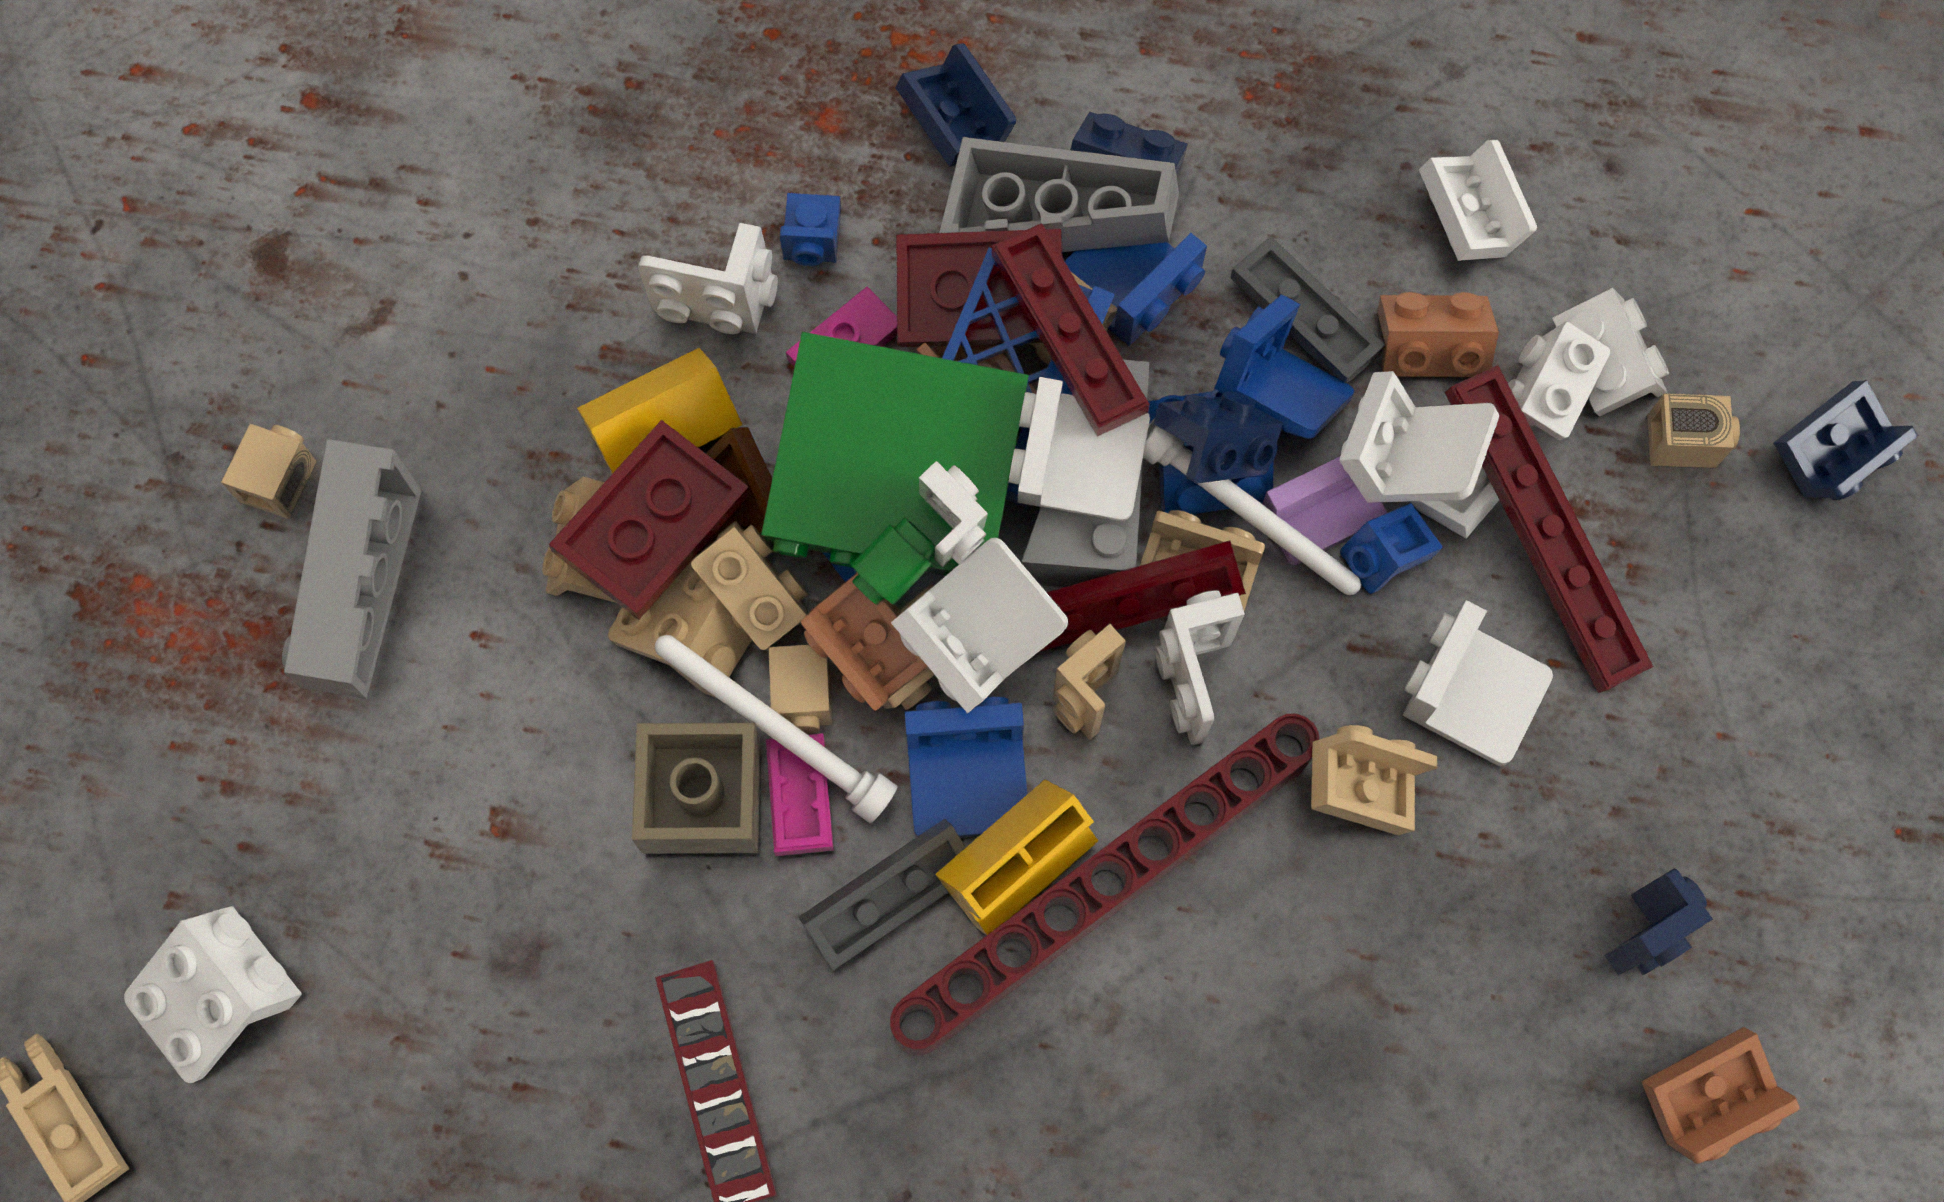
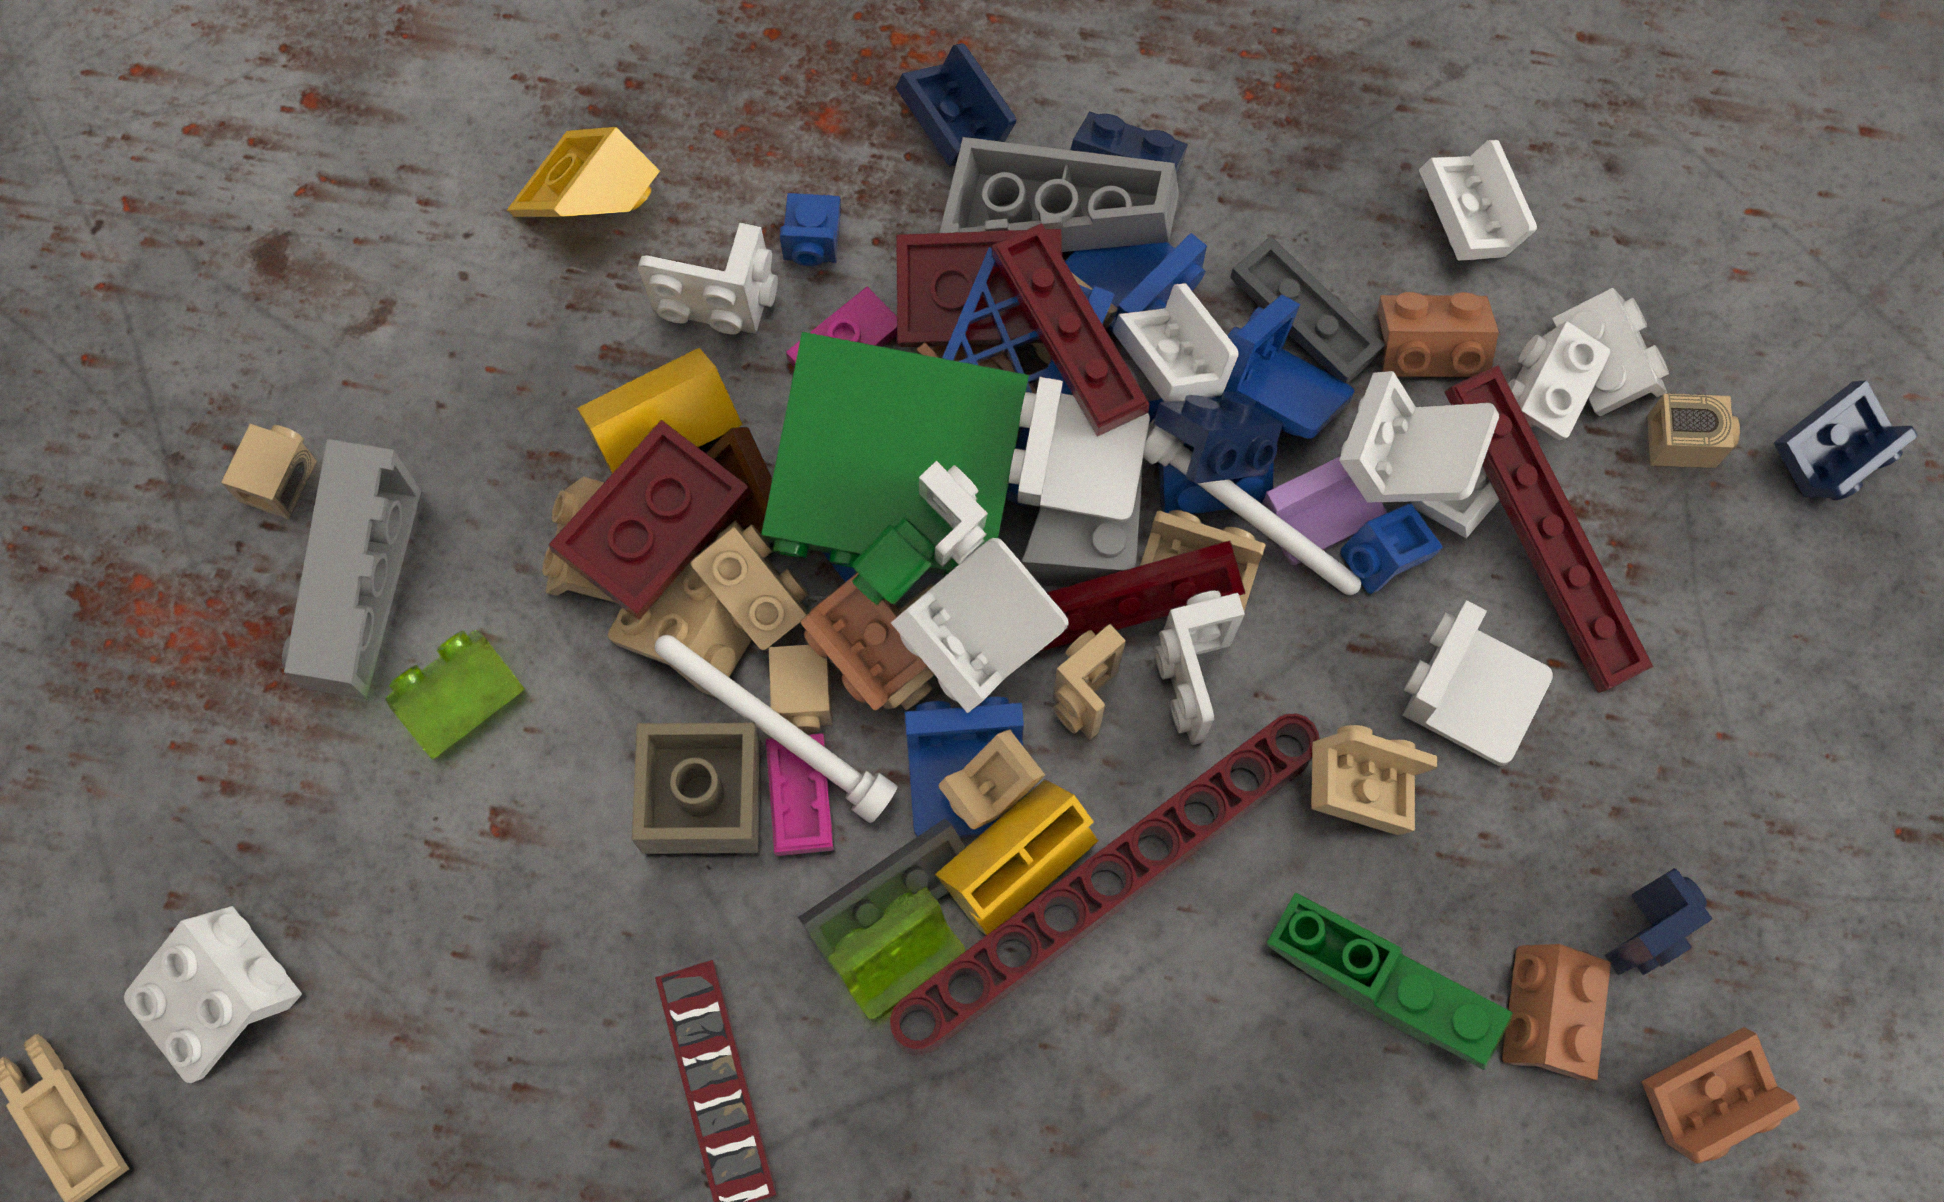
none -> clear neon green bracket [385,629,525,760]
none -> yellow slope [507,127,660,217]
none -> clear neon green bracket [827,886,966,1022]
none -> tan bracket [939,729,1045,829]
none -> white bracket [1113,283,1238,402]
none -> green slope [1267,892,1513,1070]
none -> nougat bracket [1502,944,1611,1080]

